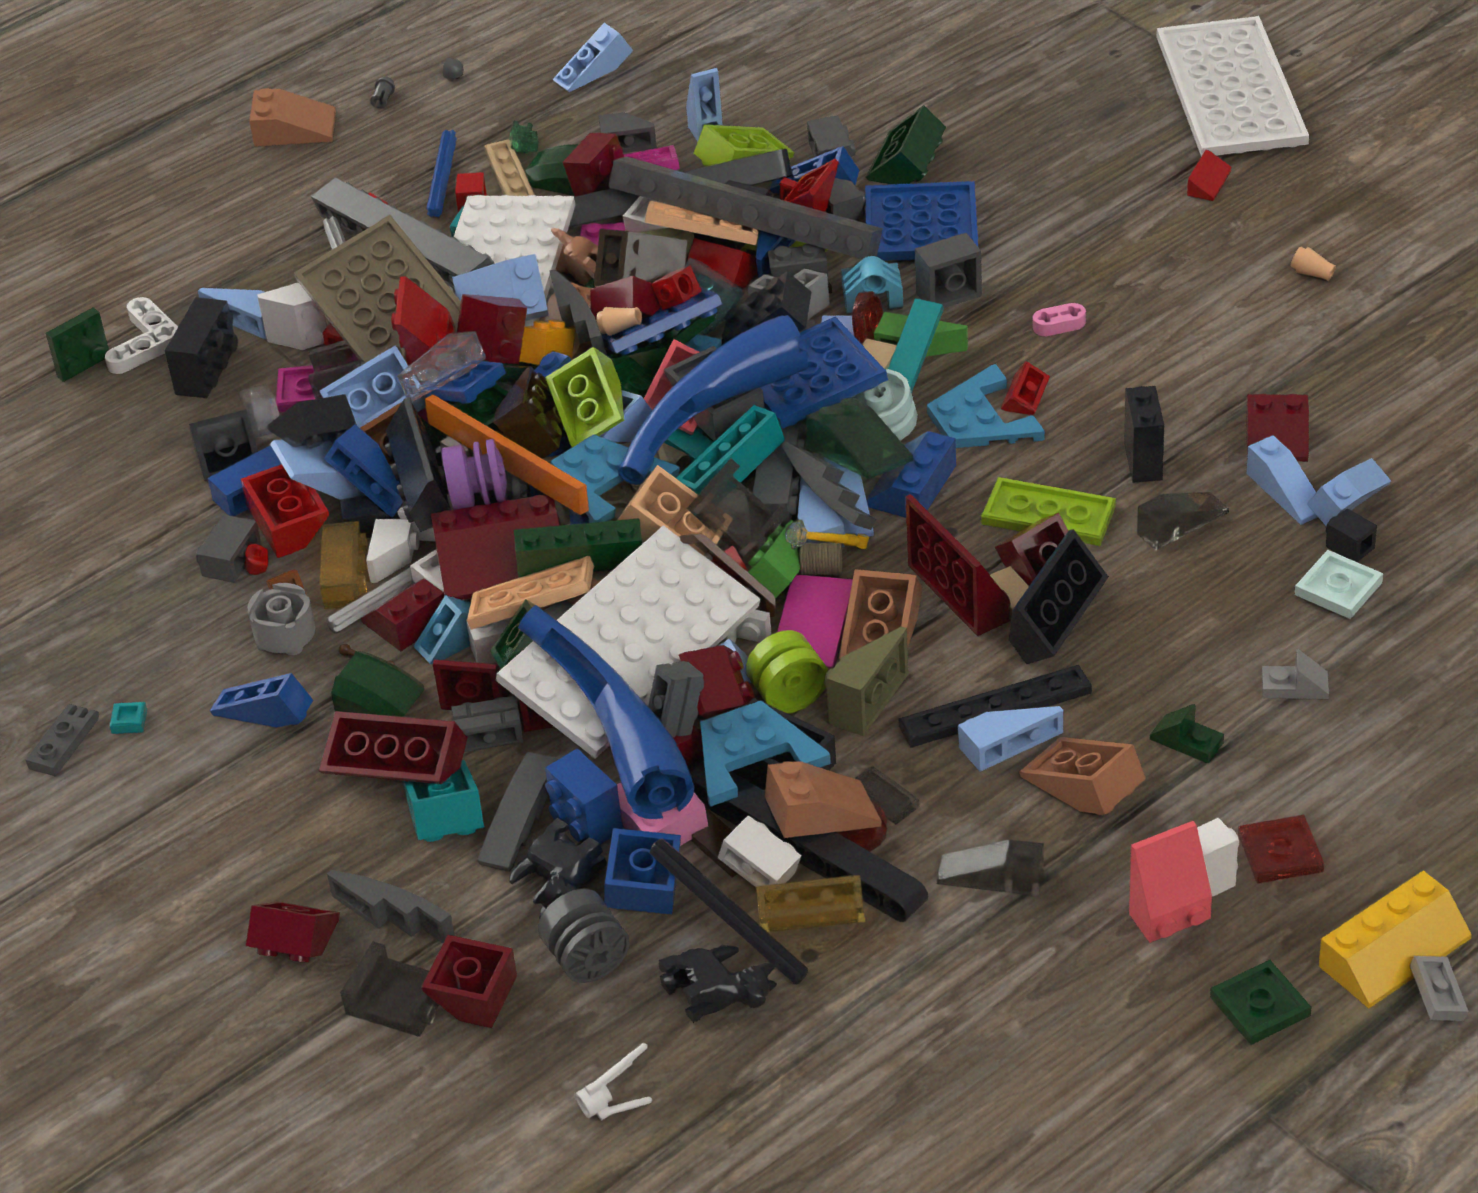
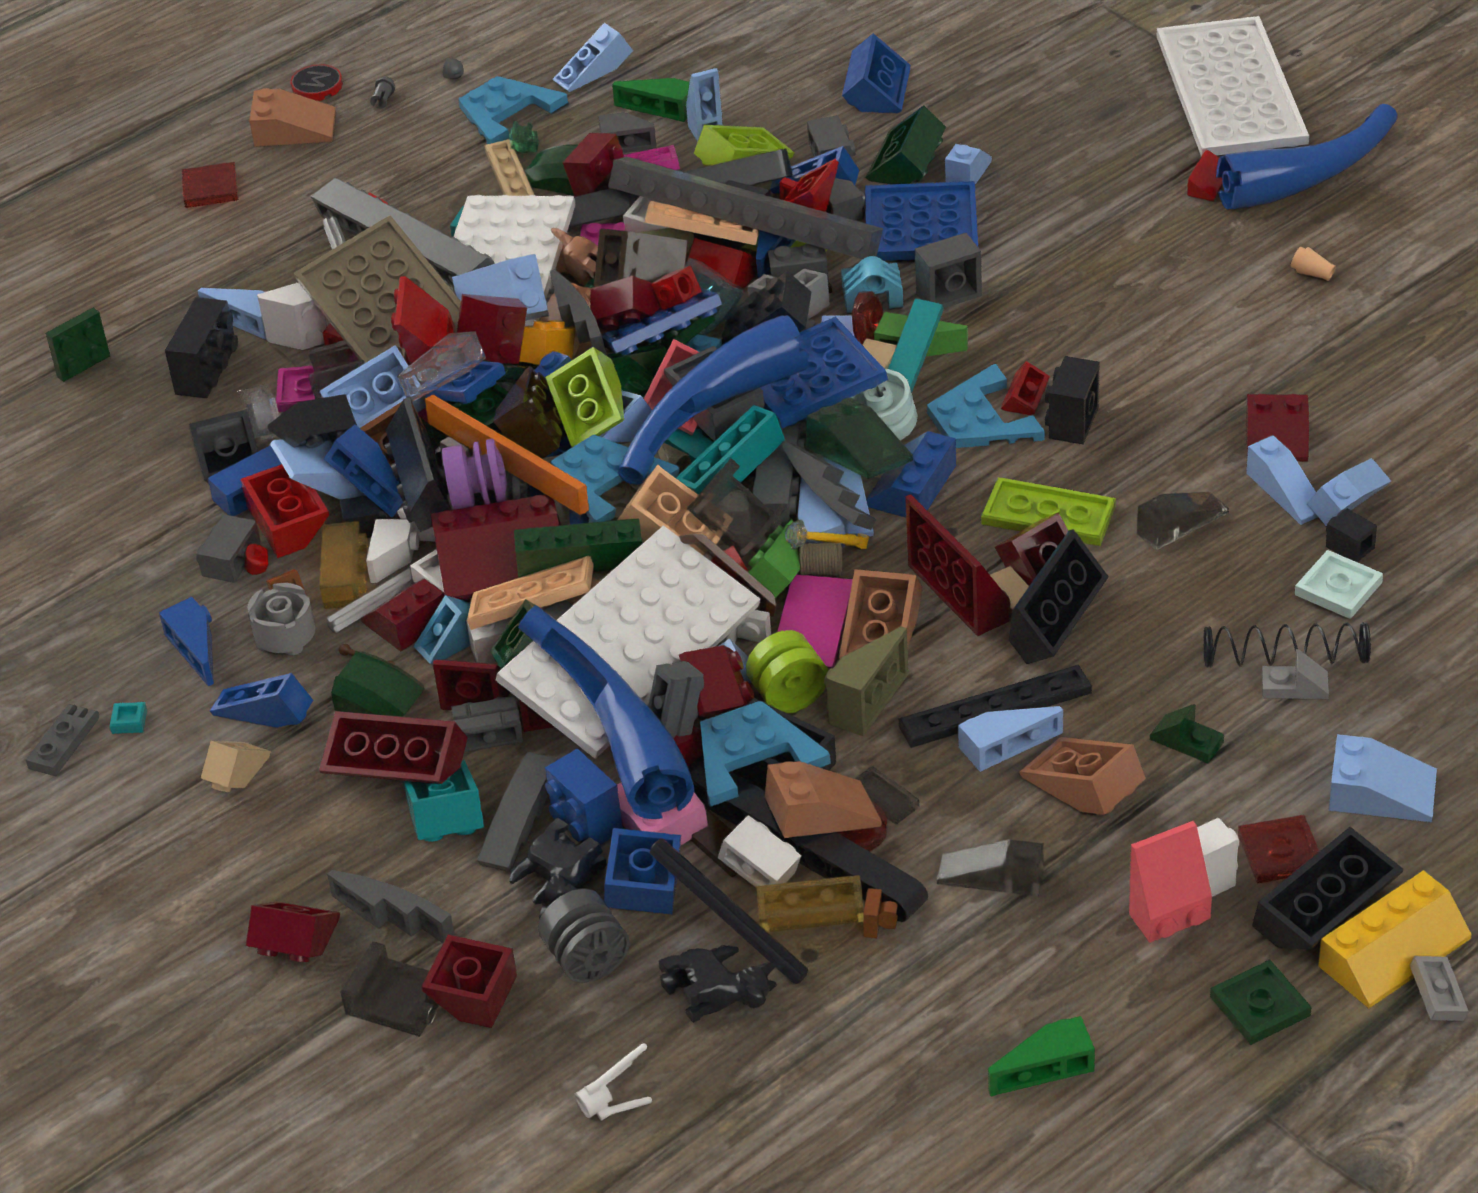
white beam [105,297,178,374] -> none
blue axle [426,130,457,217] -> none
red brick [455,172,487,212] -> none
light nougat cone [596,307,642,336] -> none
bright pink beam [1033,303,1086,336] -> none
black brick [1124,386,1164,483] -> none
none -> blue slope [159,597,214,686]
none -> clear red tile [182,162,238,208]
none -> tan slope [201,741,271,792]
none -> tile [291,65,343,101]
none -> dark azure wing [458,76,568,144]
none -> green slope [612,78,690,122]
none -> blue slope [842,33,911,113]
none -> dark orange tile [863,888,898,939]
none -> light blue slope [945,144,992,184]
none -> green slope [988,1016,1095,1096]
none -> black brick [1045,356,1100,445]
none -> black piece [1203,622,1371,668]
none -> blue brick [1216,104,1397,209]
none -> black slope [1252,827,1403,950]
none -> light blue slope [1329,734,1437,822]

